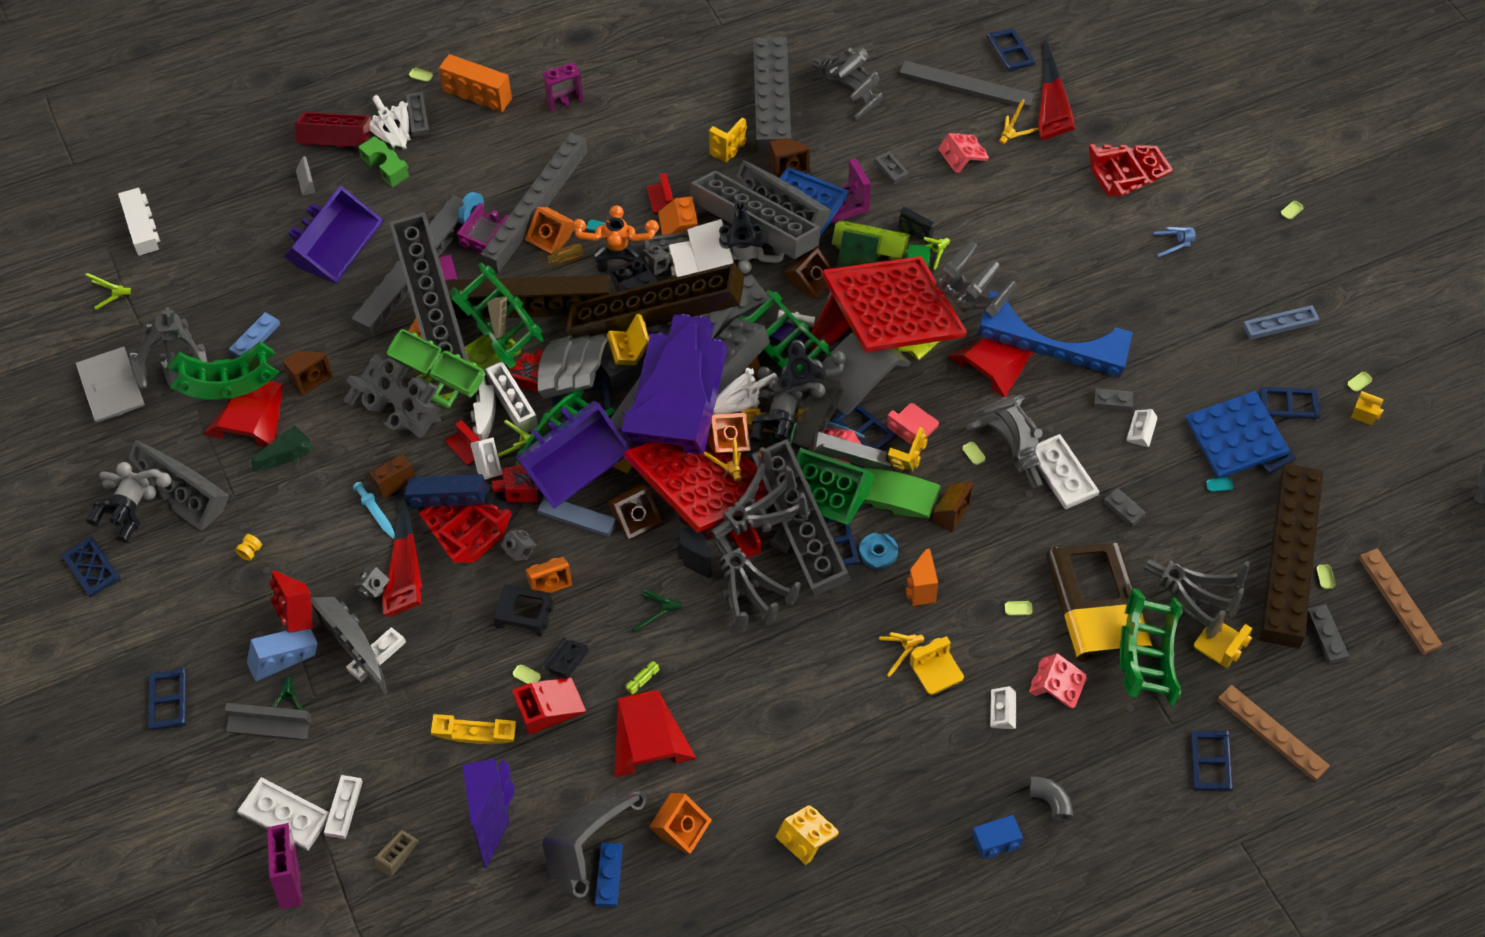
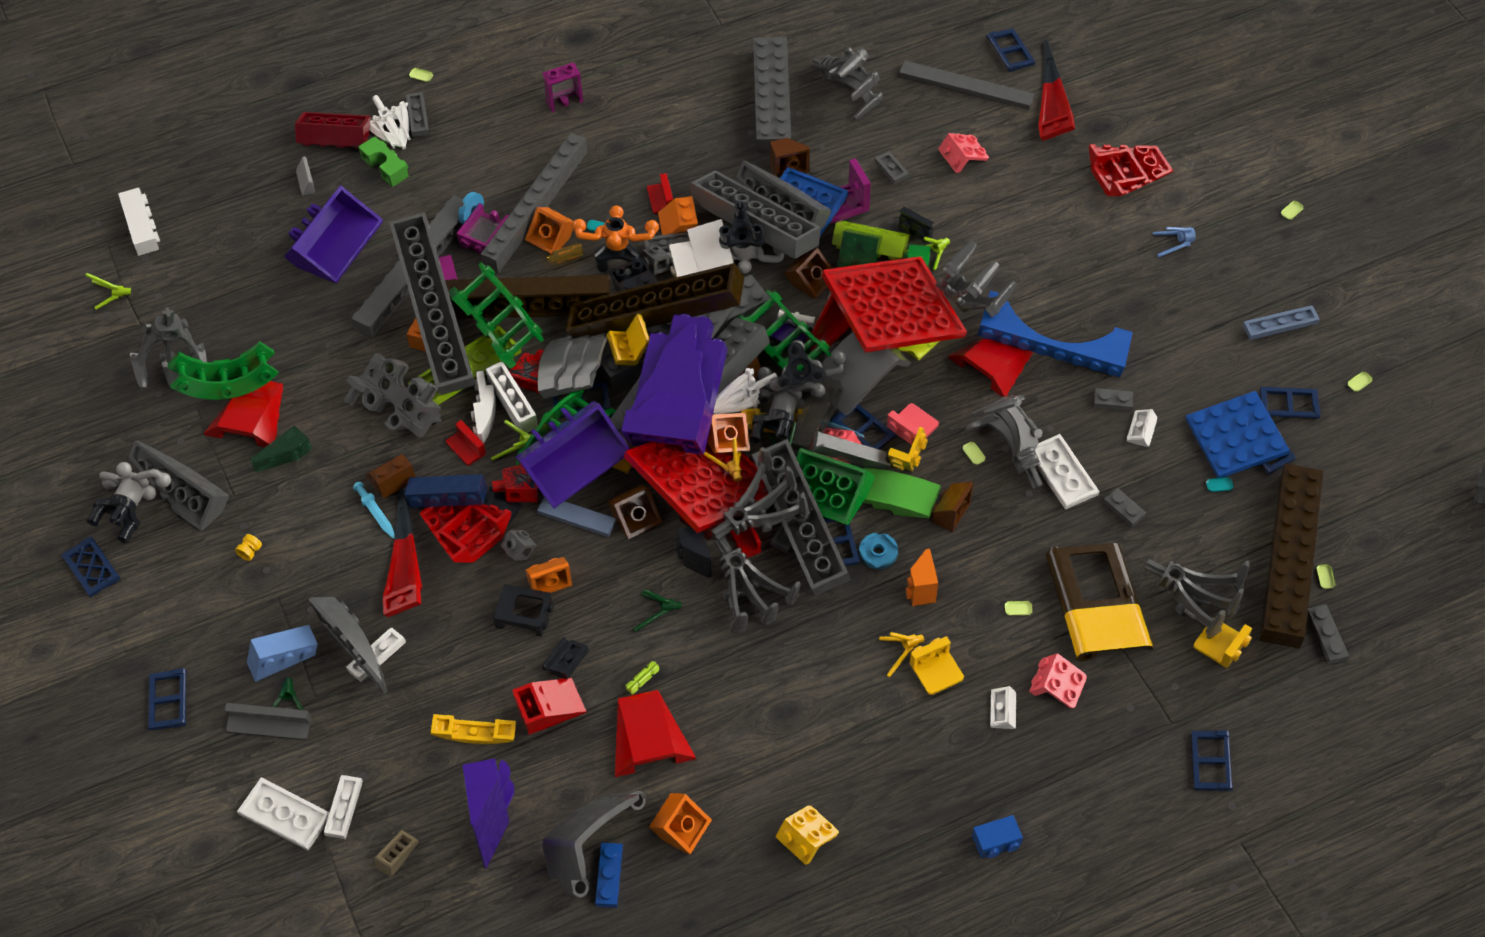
light grey piece [76,347,145,422] -> none
medium blue plate [229,312,280,357] -> none
magenta brick [267,823,302,910] -> none
red slope [269,570,313,633] -> none
reddish brown slope [283,351,333,396] -> none
dark grey brick [353,567,390,598] -> none
bright green piece [387,329,485,408] -> none
orange brick [439,54,512,112] -> none
white slope [471,438,502,479] -> none
dark tan slope [487,297,507,338] -> none
yellowish green piece [513,664,541,684] -> none
yellow bracket [709,118,747,163] -> none
yellow plant [999,99,1039,145] -> none
dark grey cylinder [1030,776,1073,822] -> none
green fence [1120,588,1182,706] -> none
medium nougat plate [1217,685,1330,782] -> none
yellow brick [1351,391,1384,426] -> none
medium nougat plate [1359,548,1443,655] -> none

